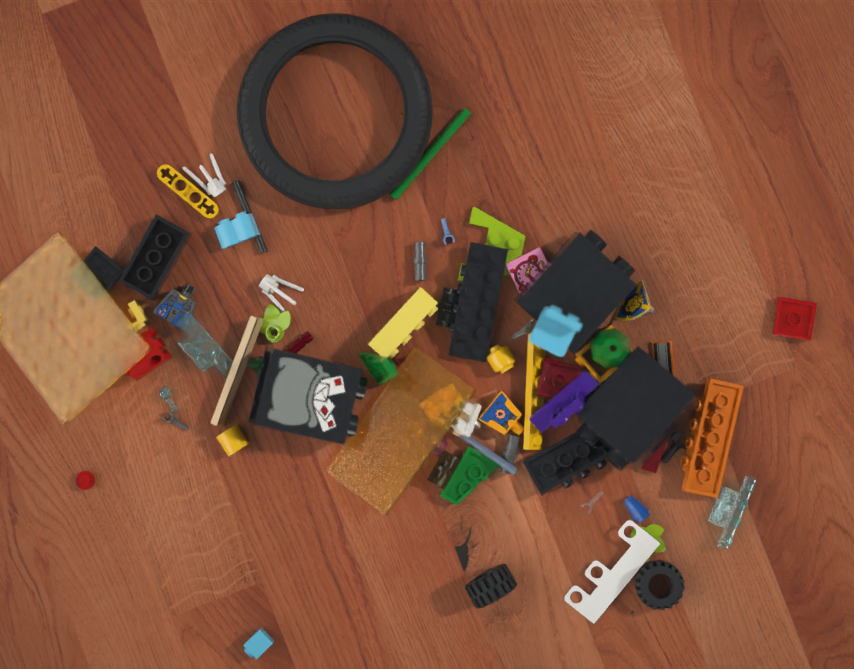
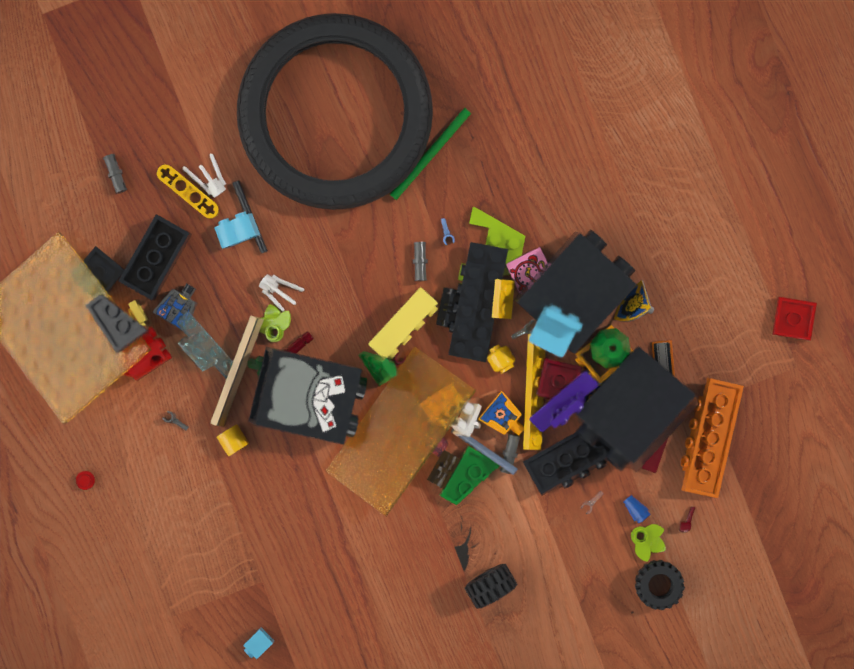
clear light blue hand [160,386,178,413] -> none
white piece [564,520,660,624] -> none
black bar [661,431,690,463] -> none
clear light blue bracket [708,475,756,550] -> none
none -> black wing [85,294,149,353]
none -> dark grey pin [103,154,127,194]
none -> yellow bracket [492,279,515,319]
none -> dark red hand [679,506,695,532]

